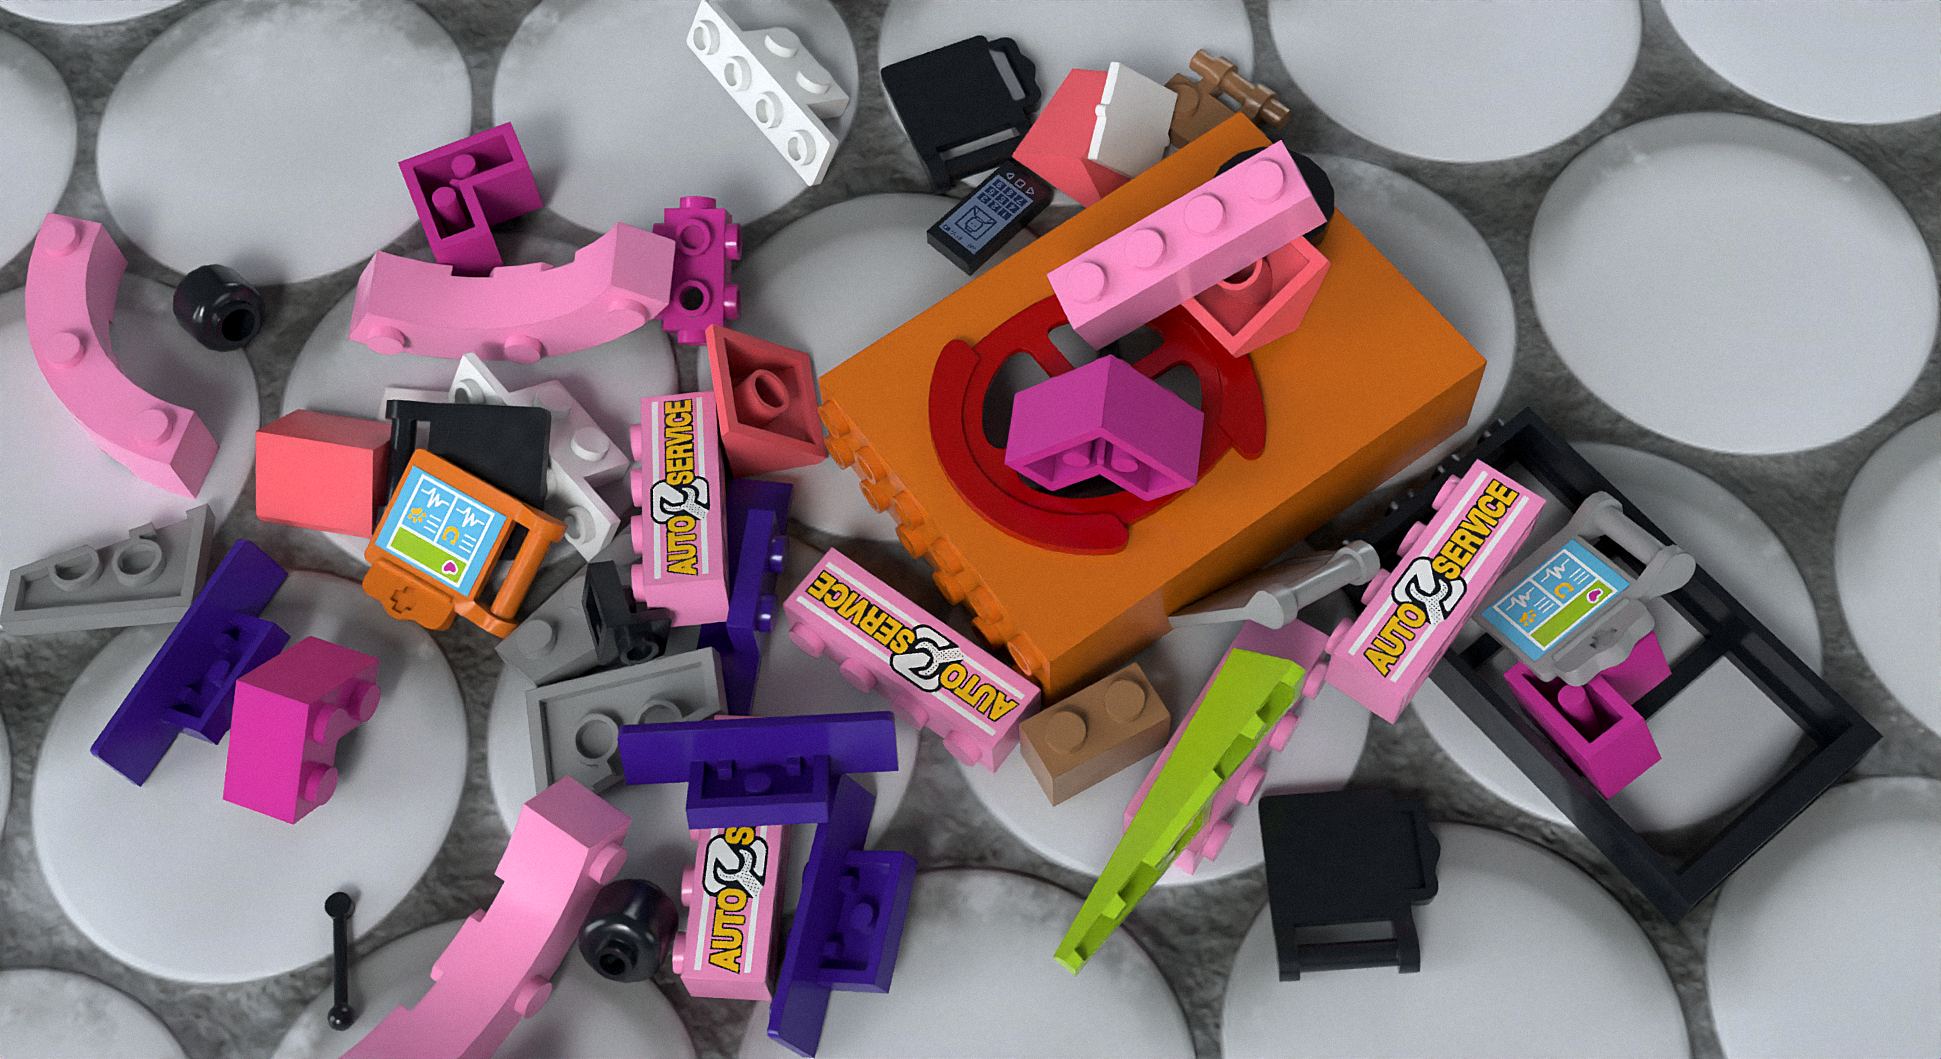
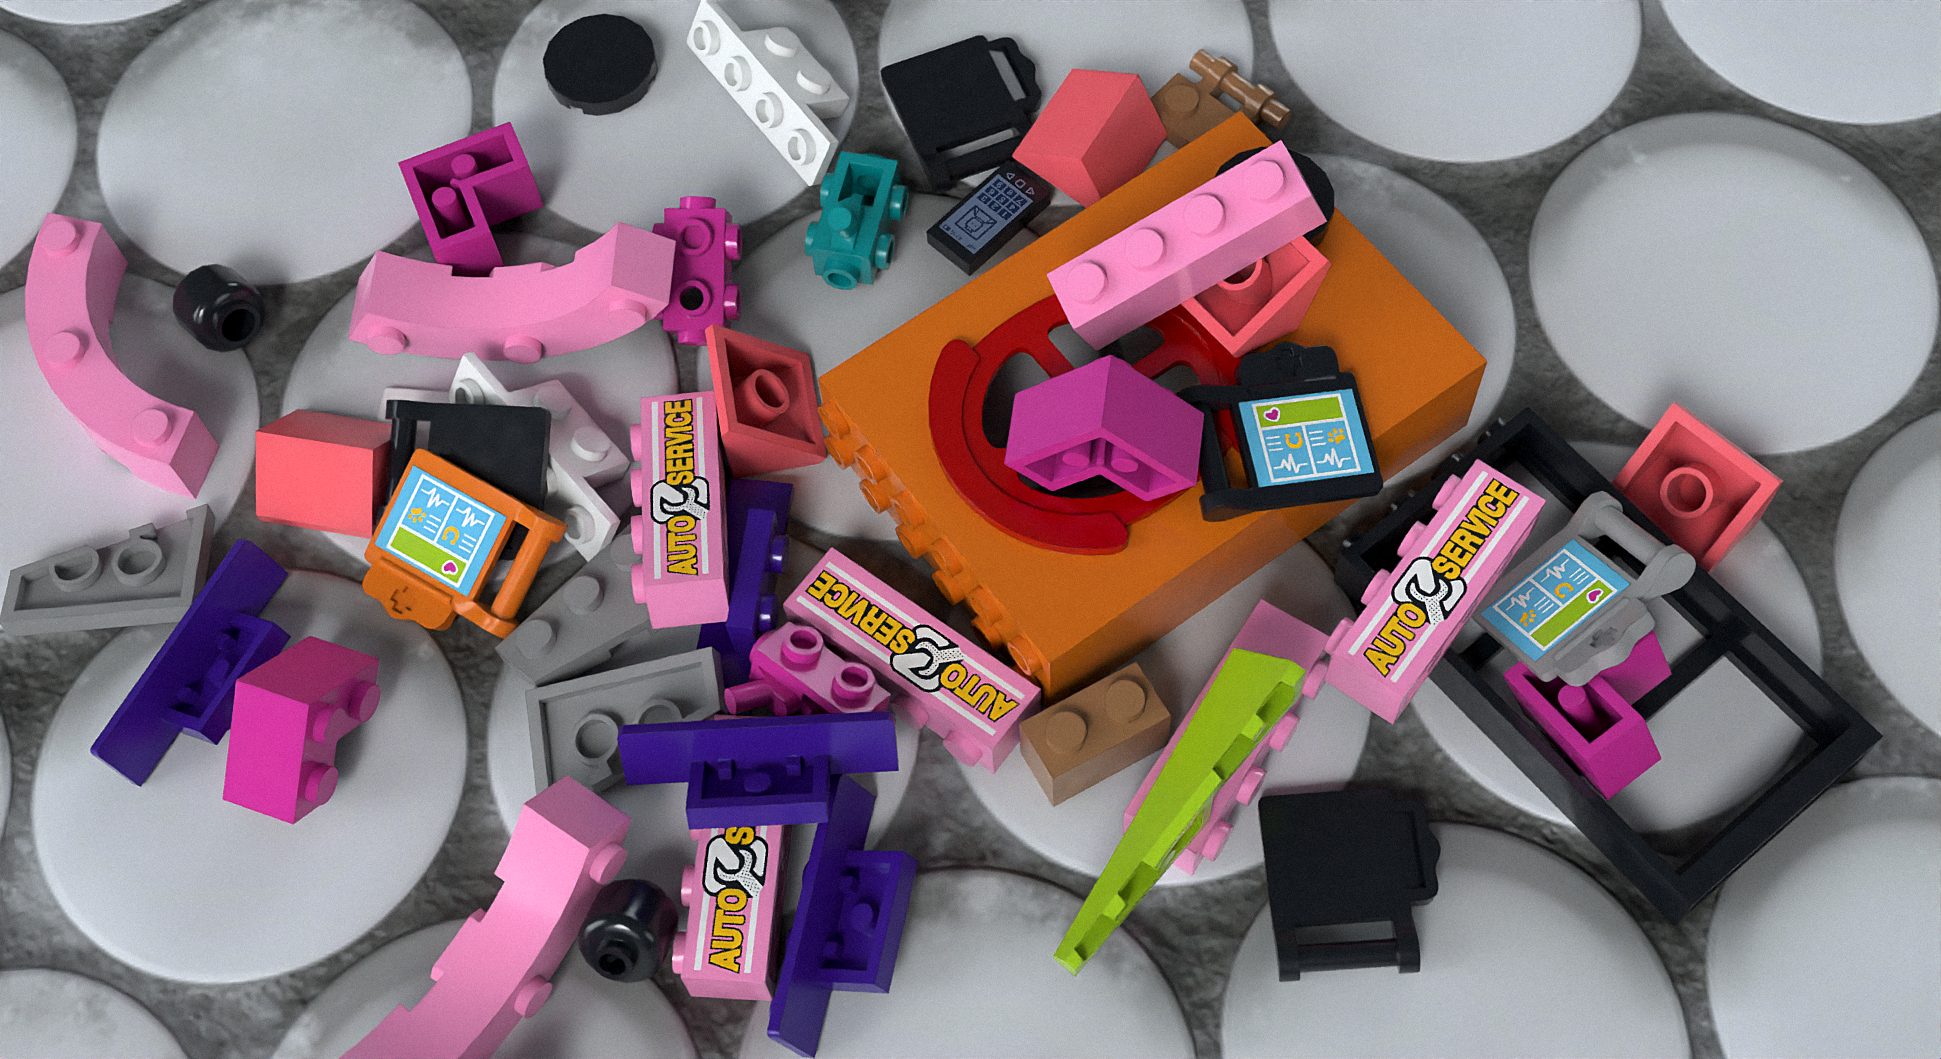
black hinge [324,892,356,1031] -> none
black bracket [581,560,672,666] -> none
white piece [1087,62,1178,180] -> none
light grey piece [1167,540,1380,630] -> none
none -> black tile [543,14,658,116]
none -> dark pink brick [724,621,896,724]
none -> teal brick [805,151,909,290]
none -> piece [1176,341,1383,522]
none -> coral slope [1611,401,1783,574]

